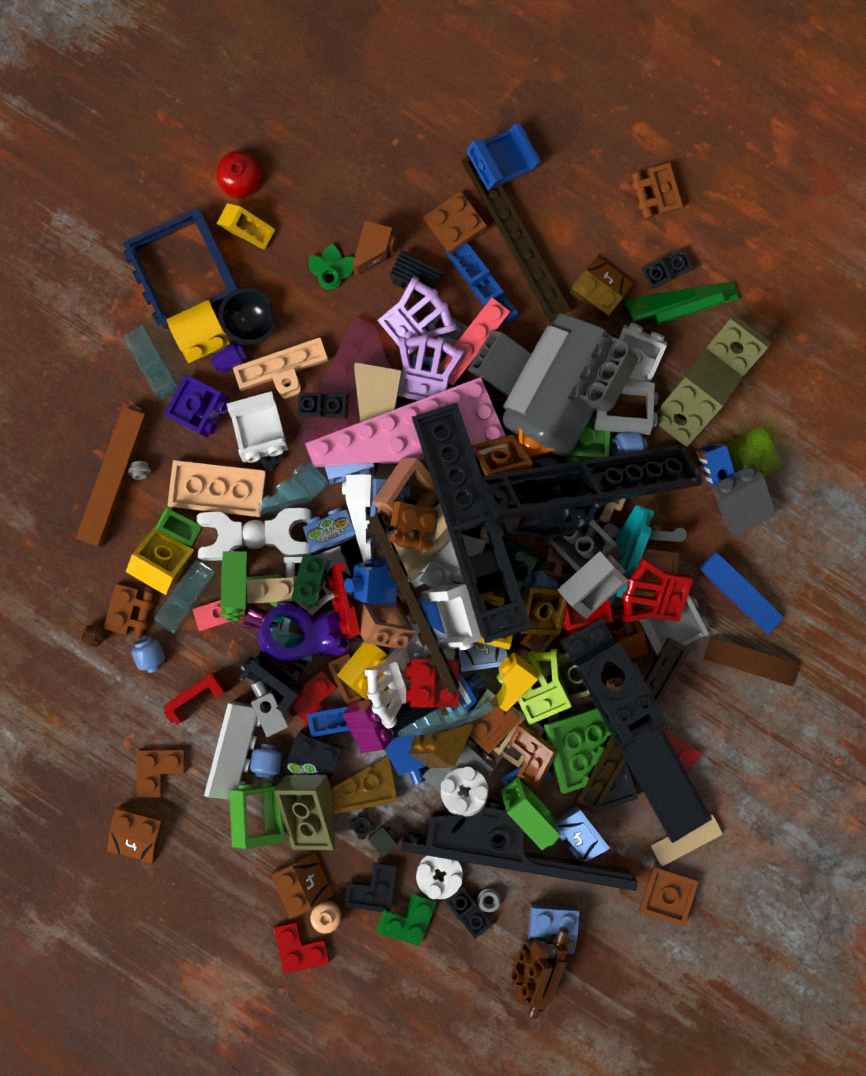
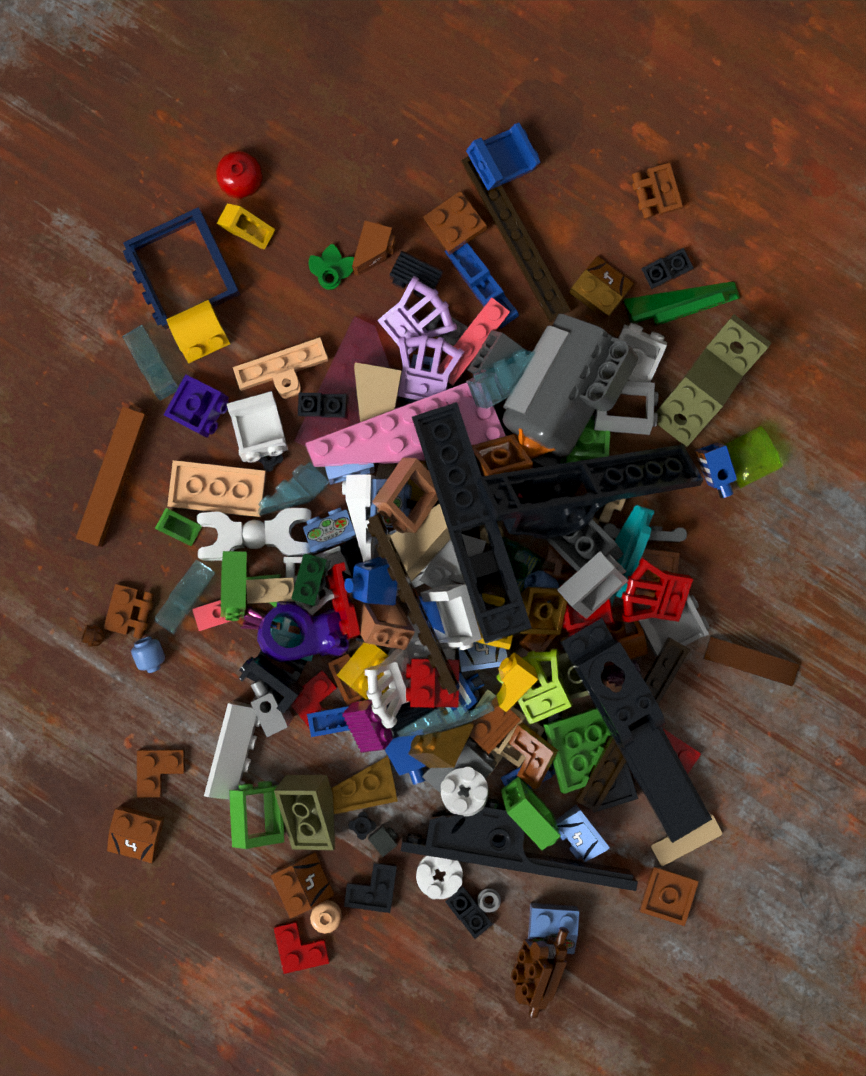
yellow slope [126,527,194,595] -> none
light grey plate [127,461,151,480] -> none
red panel [163,671,230,725] -> none
dark purple brick [211,343,247,373] -> none
black cylinder [218,288,275,346] -> none
medium blue head [250,744,282,779] -> none
black slope [283,731,343,783] -> none
green plate [376,893,436,946] -> none
dark orange plate [390,501,438,551] -> none
medium blue head [611,432,647,455] -> none
blue slope [699,552,784,634] -> none
dark grey brick [712,464,776,537] -> none
none -> clear light blue slope [466,349,536,409]

